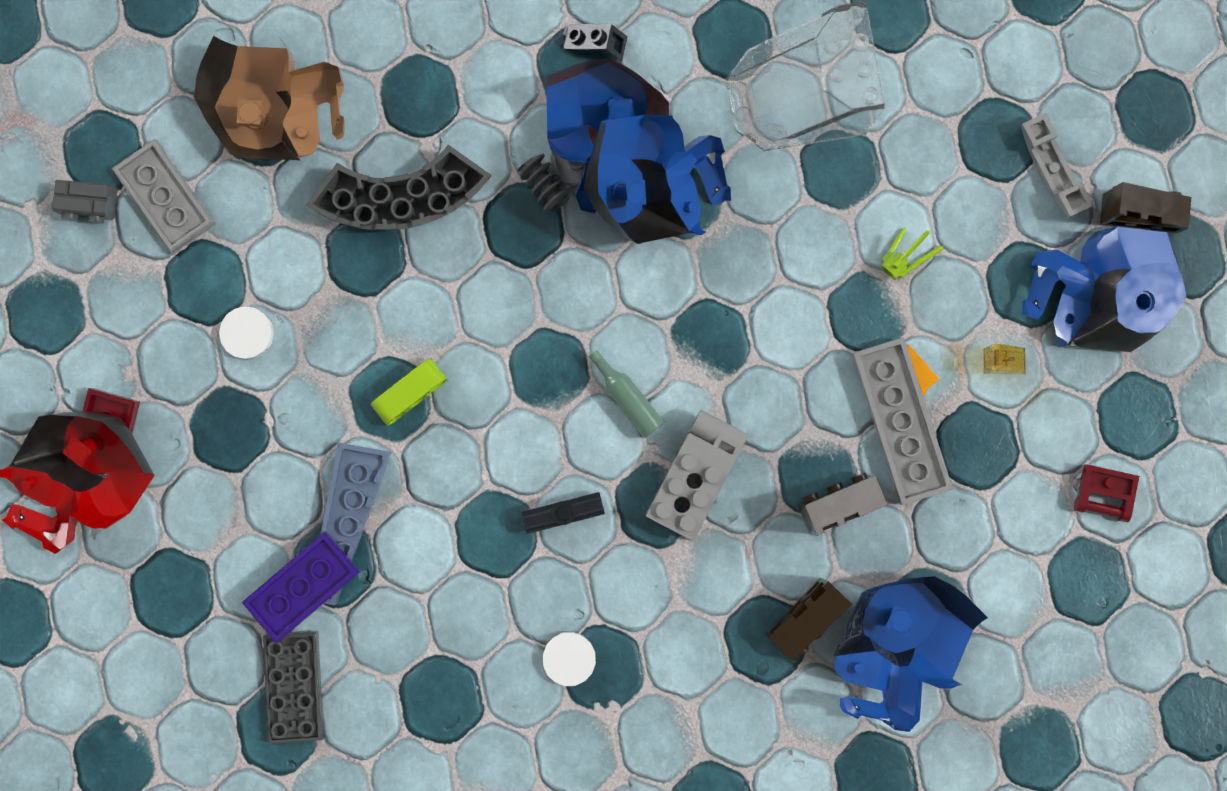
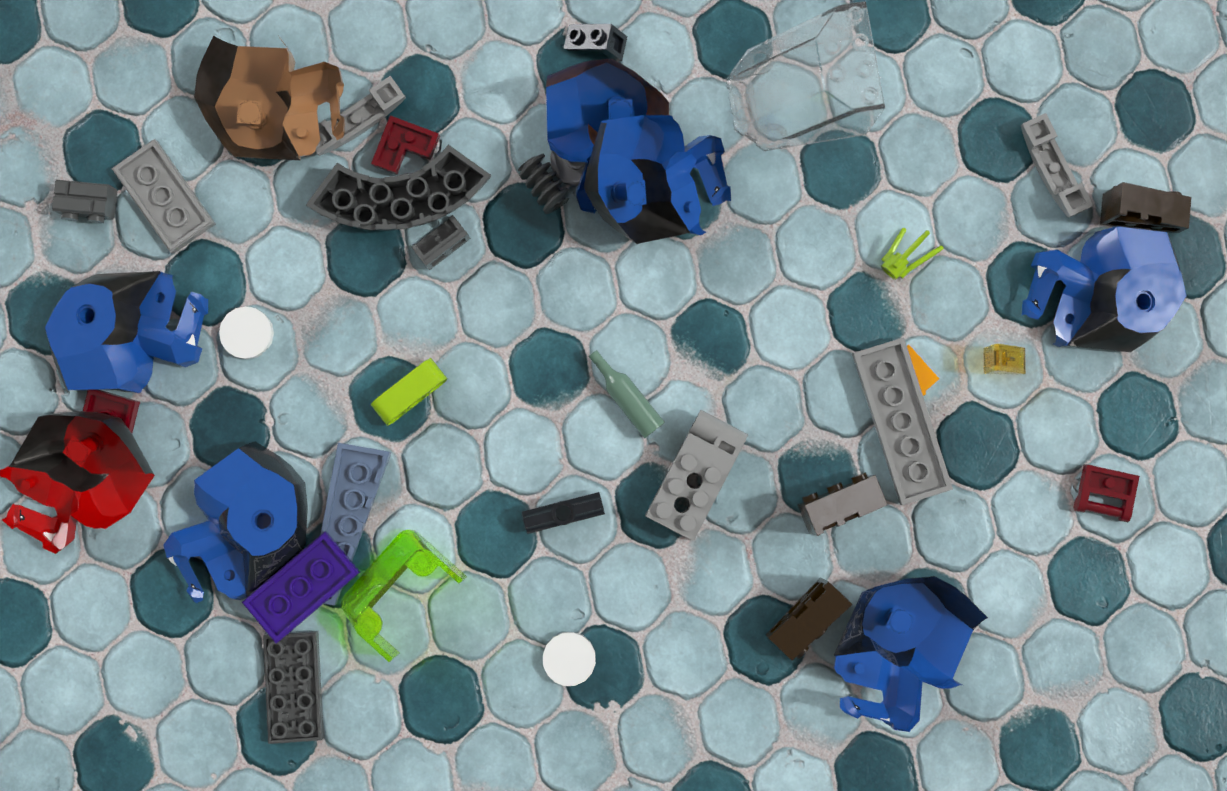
none -> blue piece [45,271,208,394]
none -> blue piece [163,441,308,603]
none -> light grey slope [315,76,406,156]
none -> clear neon green windscreen [341,529,467,662]
none -> dark red plate [371,115,440,175]
none -> dark grey hinge [411,215,471,270]

